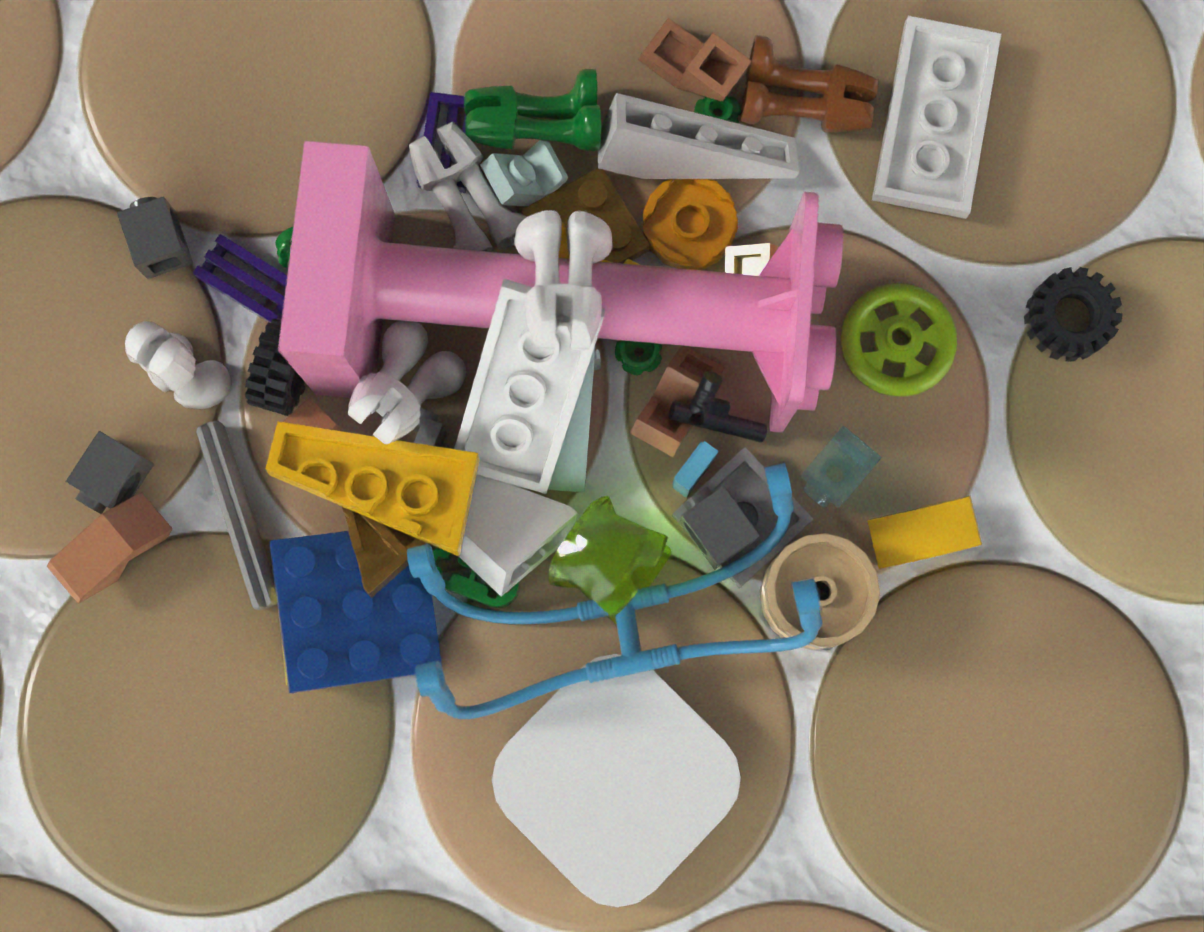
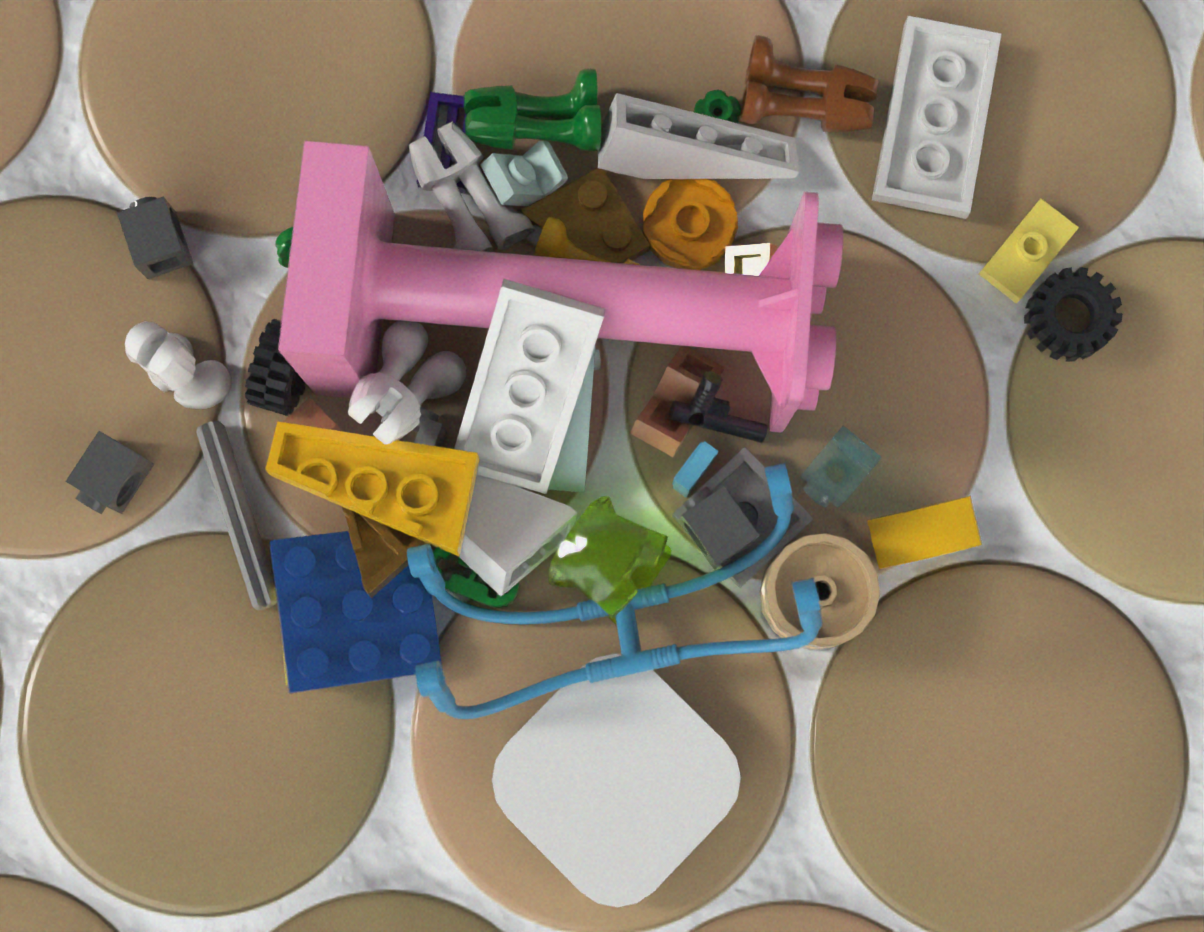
nougat slope [47,492,173,604] -> none
dark purple tile [193,234,287,323] -> none
white piece [515,210,613,350] -> none
green plate [615,340,662,376] -> none
nougat slope [639,18,752,101] -> none
lime plate [841,283,957,396] -> none
none -> light yellow plate [979,198,1079,304]

